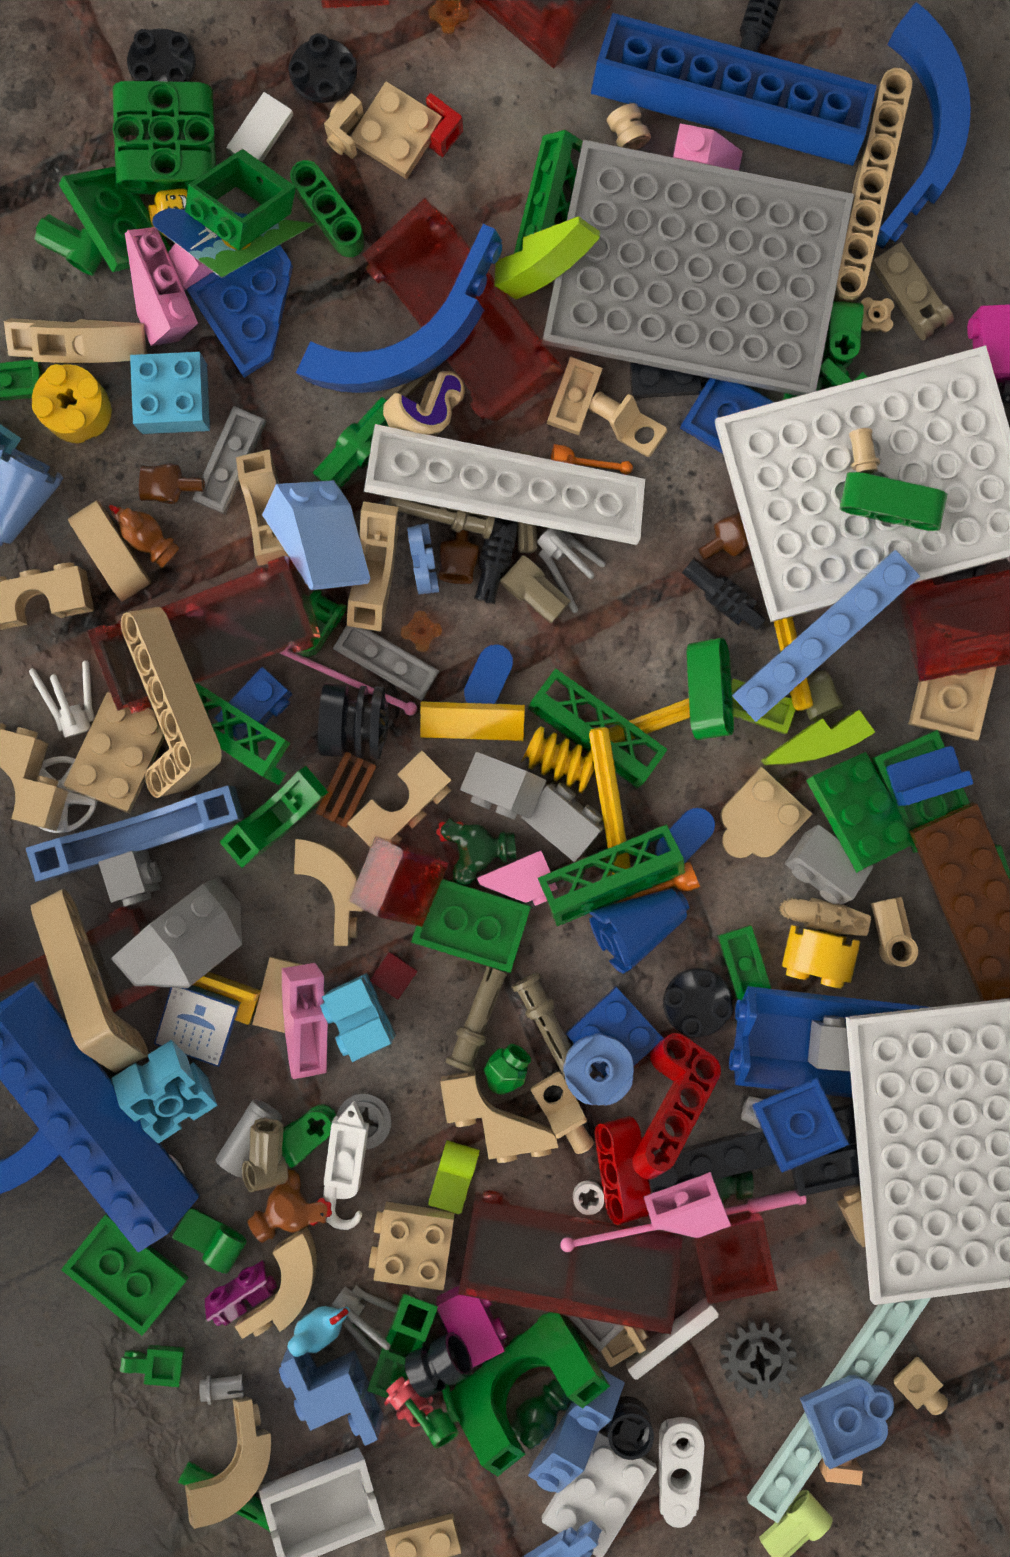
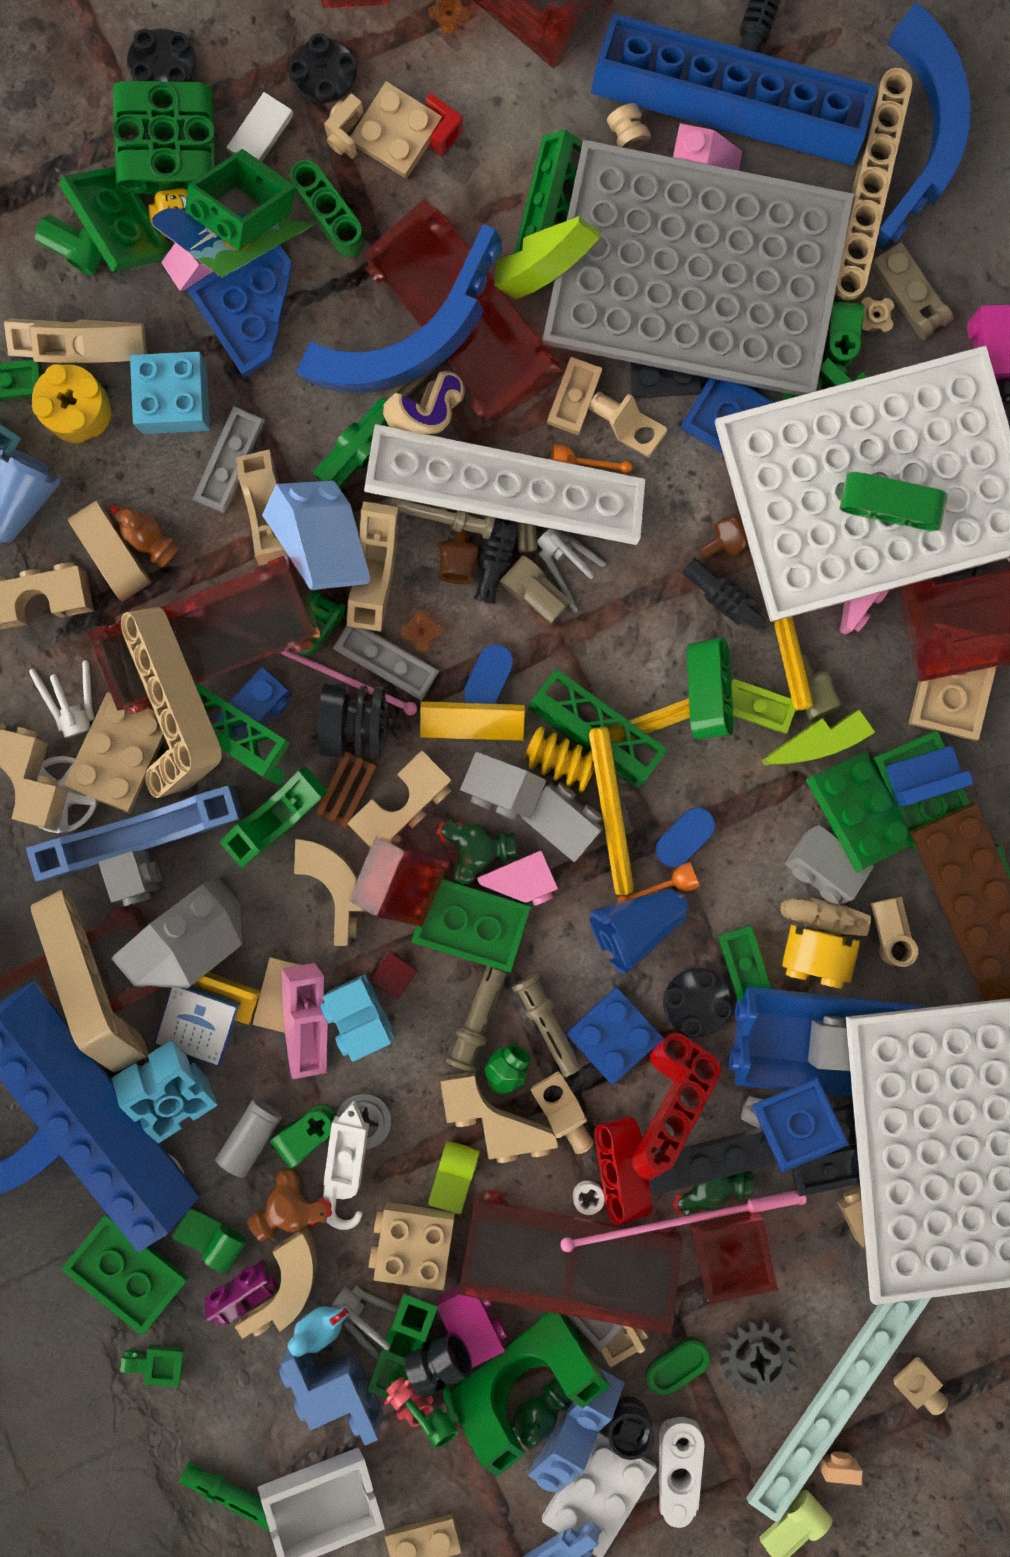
bright pink slope [125,227,198,346] -> none
reddish brown piece [139,463,205,504] -> none
tan arch [185,1396,271,1529] -> none
light grey pin [199,1374,244,1405] -> none
dark tan piece [242,1117,288,1192] -> none
medium blue plate [407,523,439,594] -> none
green fence [538,824,685,927] -> none
medium blue plate [563,1033,634,1105] -> none
white tile [625,1296,719,1380] -> none
bright pink slope [644,1172,731,1238] -> none
tan plate [720,767,812,858] -> none
medium blue arch [732,550,920,722] -> none
medium blue plate [800,1375,894,1469] -> none
tan pin [849,428,880,475] -> none
none -> green tile [646,1337,710,1396]

